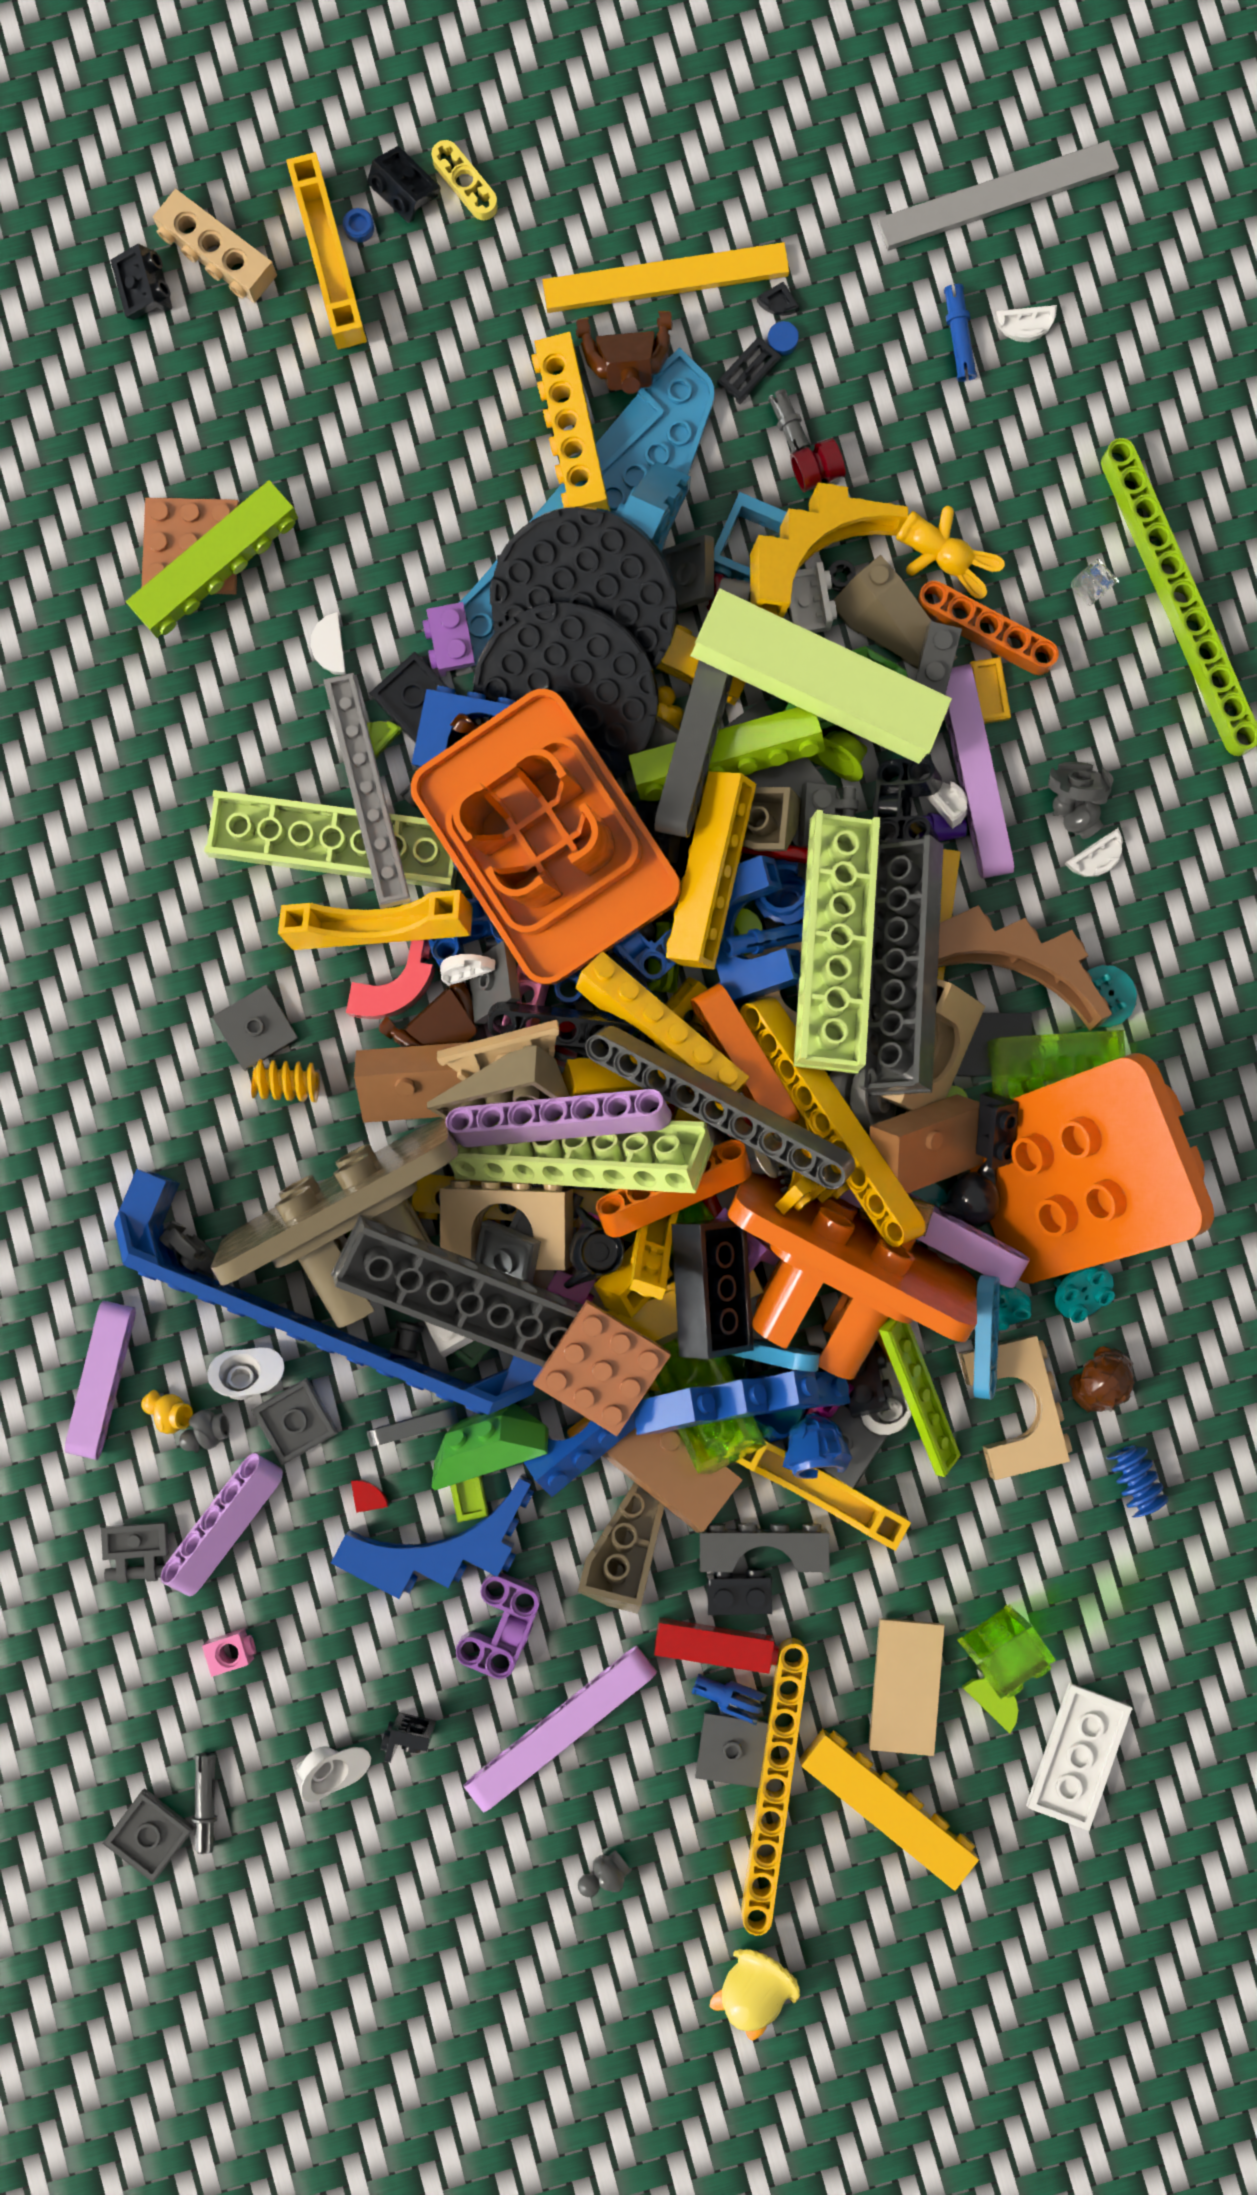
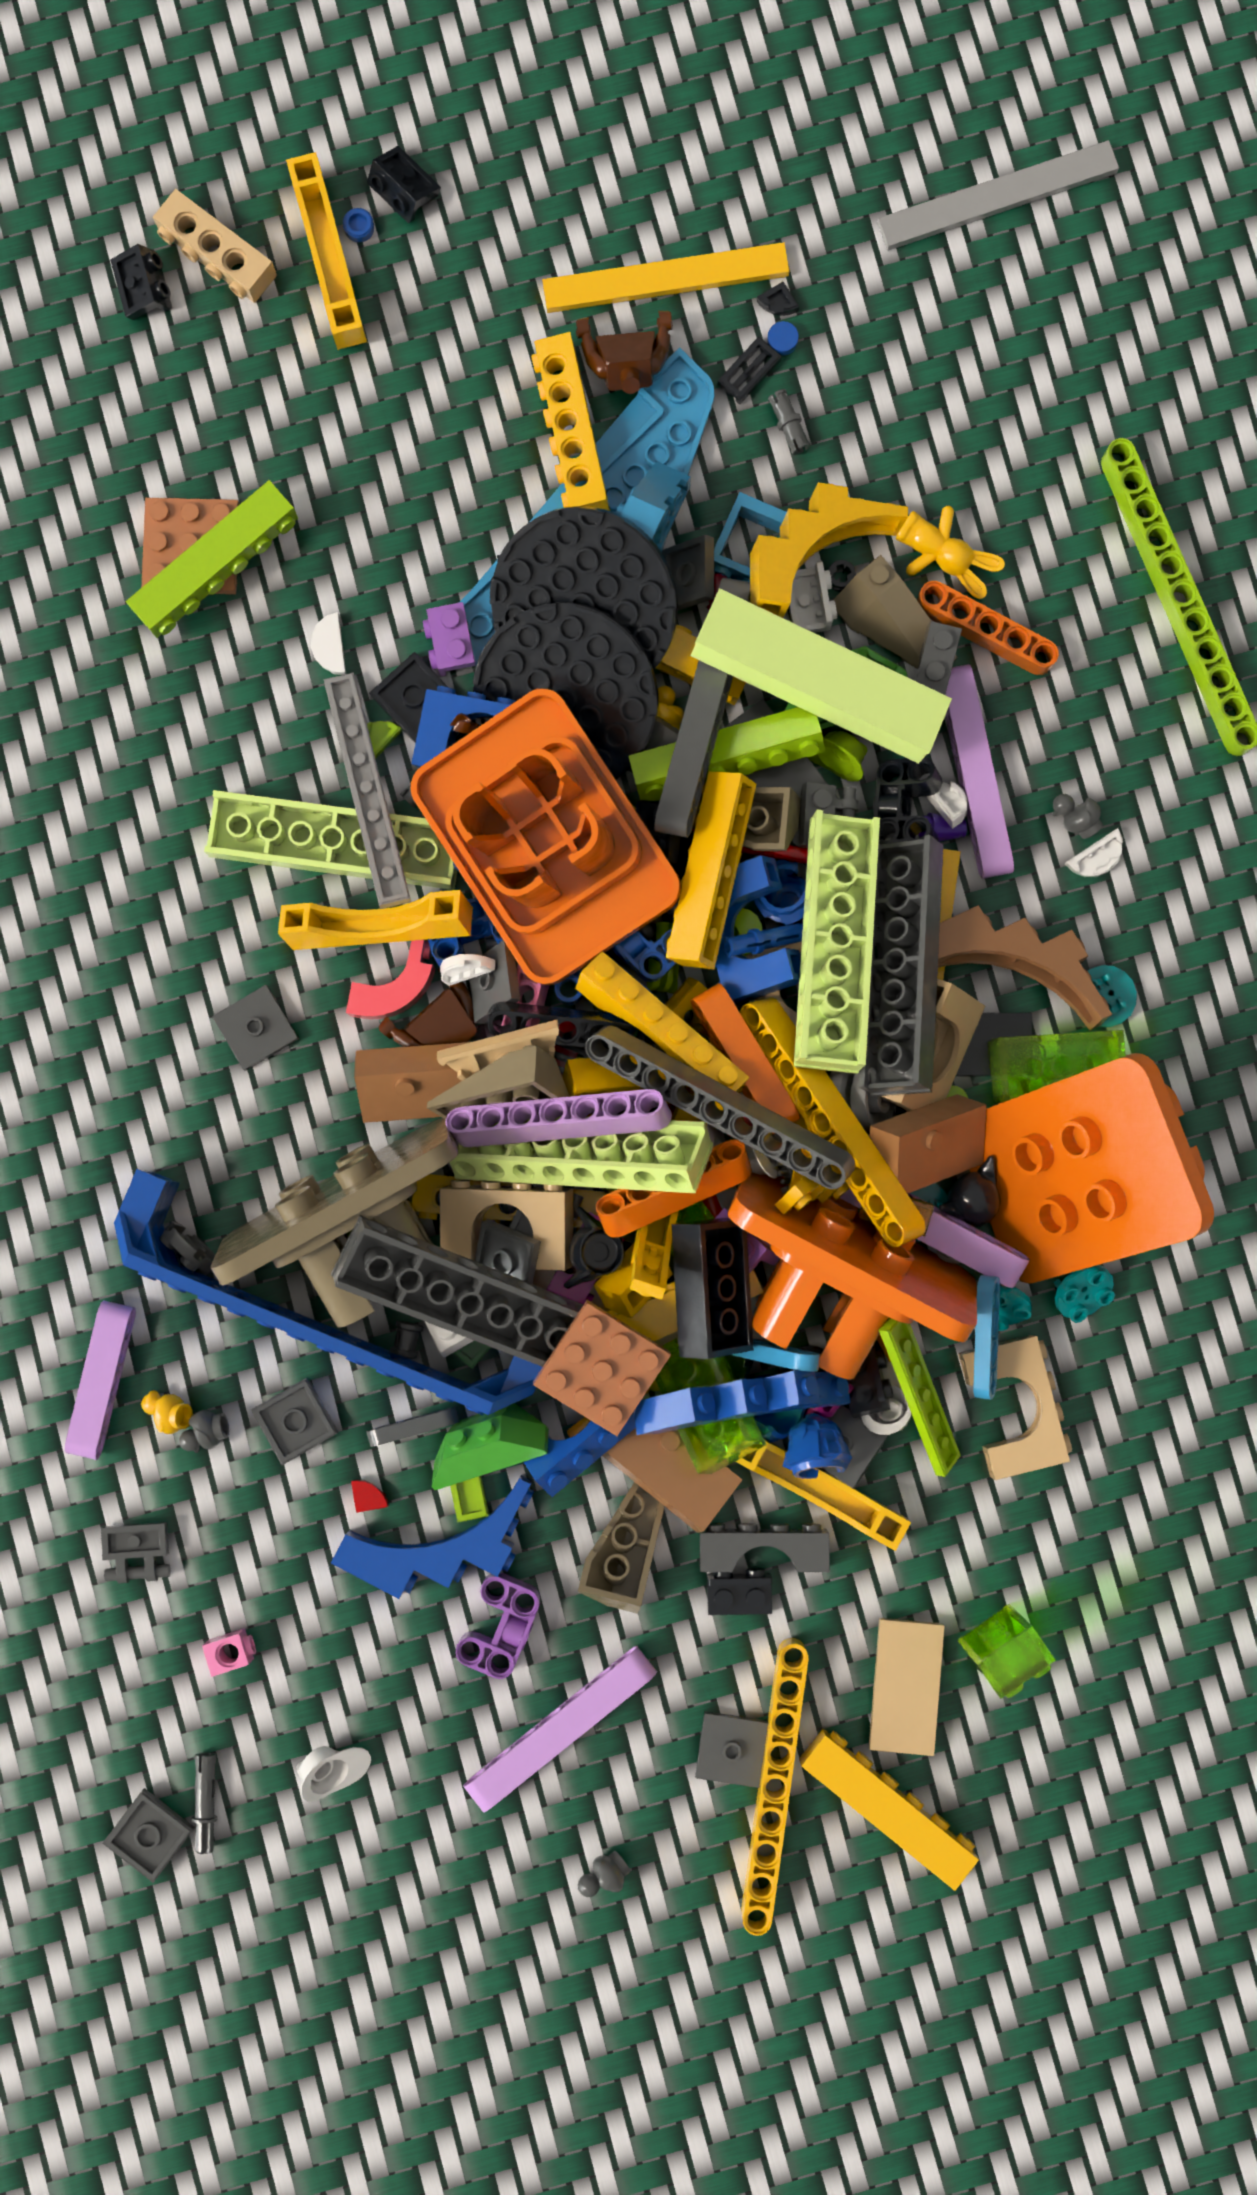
lavender beam [161,1453,283,1596] -> none
white piece [207,1347,285,1400] -> none
yellow piece [251,1059,320,1103] -> none
black bracket [381,1712,436,1763] -> none
light yellow beam [431,140,498,220] -> none
red brick [654,1617,779,1674] -> none
blue arm [692,1674,767,1725] -> none
light yellow hair [710,1949,800,2041] -> none
dark red wheel [790,438,846,492] -> none
blue pin [944,284,977,382] -> none
lime tile [962,1677,1019,1734] -> none
yellow tile [969,657,1011,724] -> none
black bracket [976,1091,1019,1169] -> none
white tile [994,305,1057,342] -> none
white plate [1026,1682,1132,1831] -> none
dark grey plate [1048,762,1114,804] -> none
reddish brown helmet [1069,1346,1135,1412] -> none
clear slope [1070,559,1118,606] -> none
blue piece [1106,1445,1168,1518] -> none

